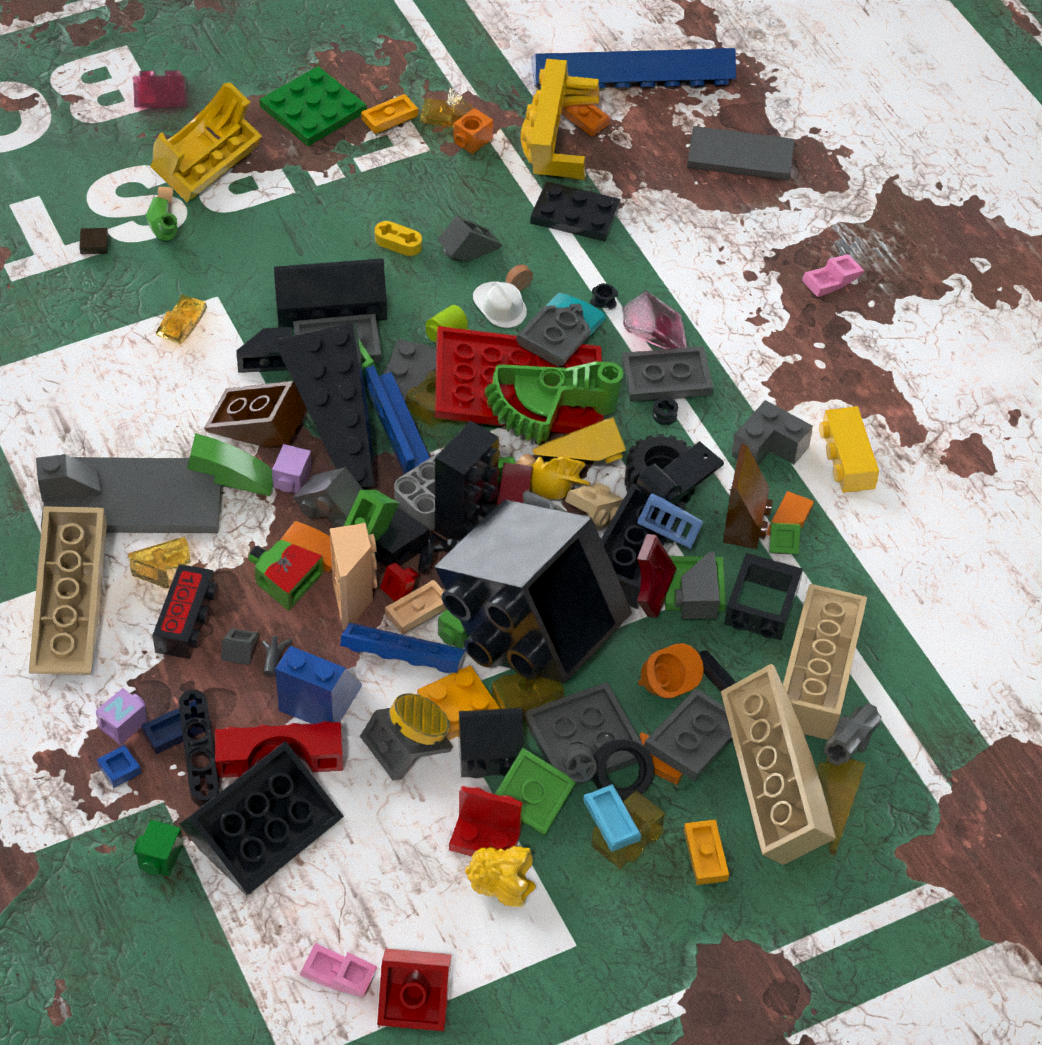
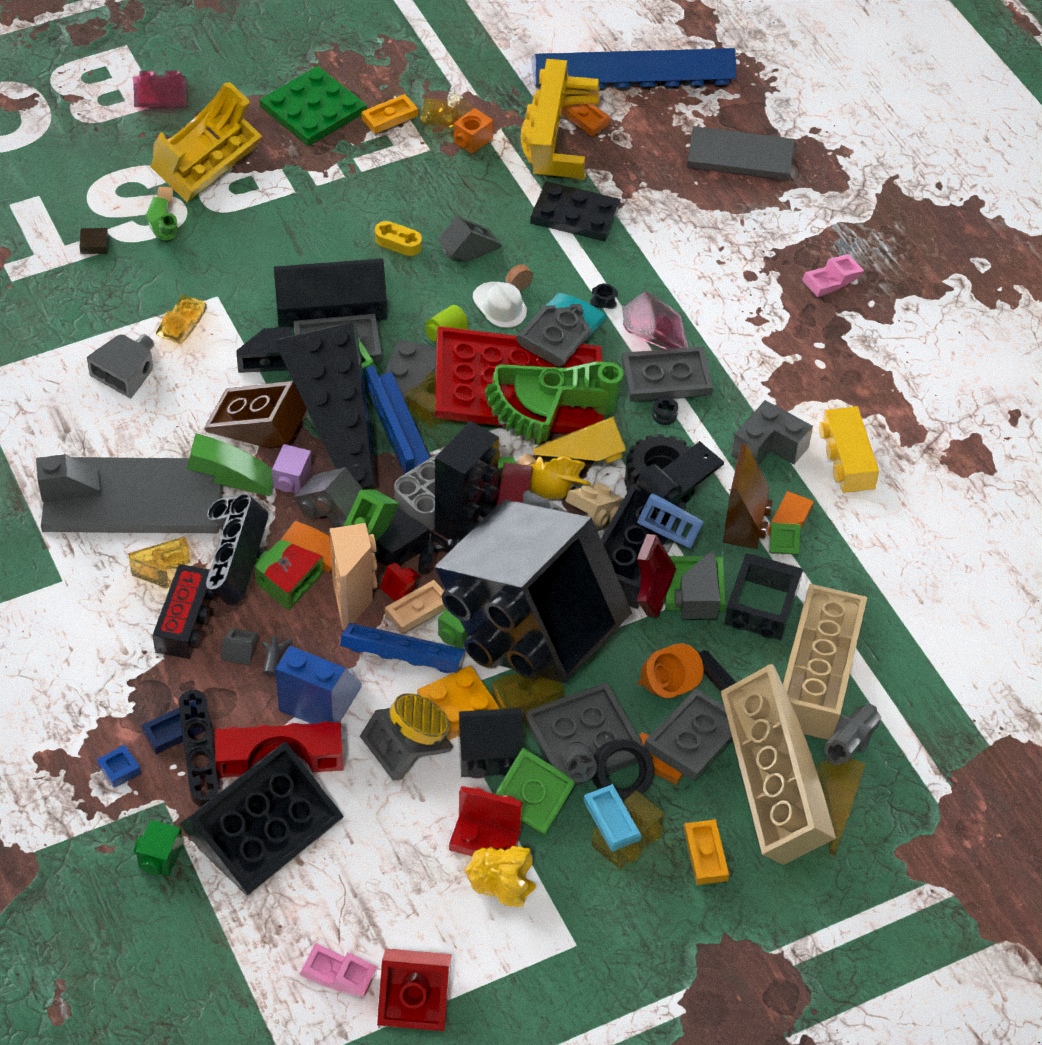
tan slope [29,506,107,675] -> none
lavender brick [95,688,147,745] -> none
none -> dark grey torso [87,334,154,399]
none -> black beam [206,493,269,605]

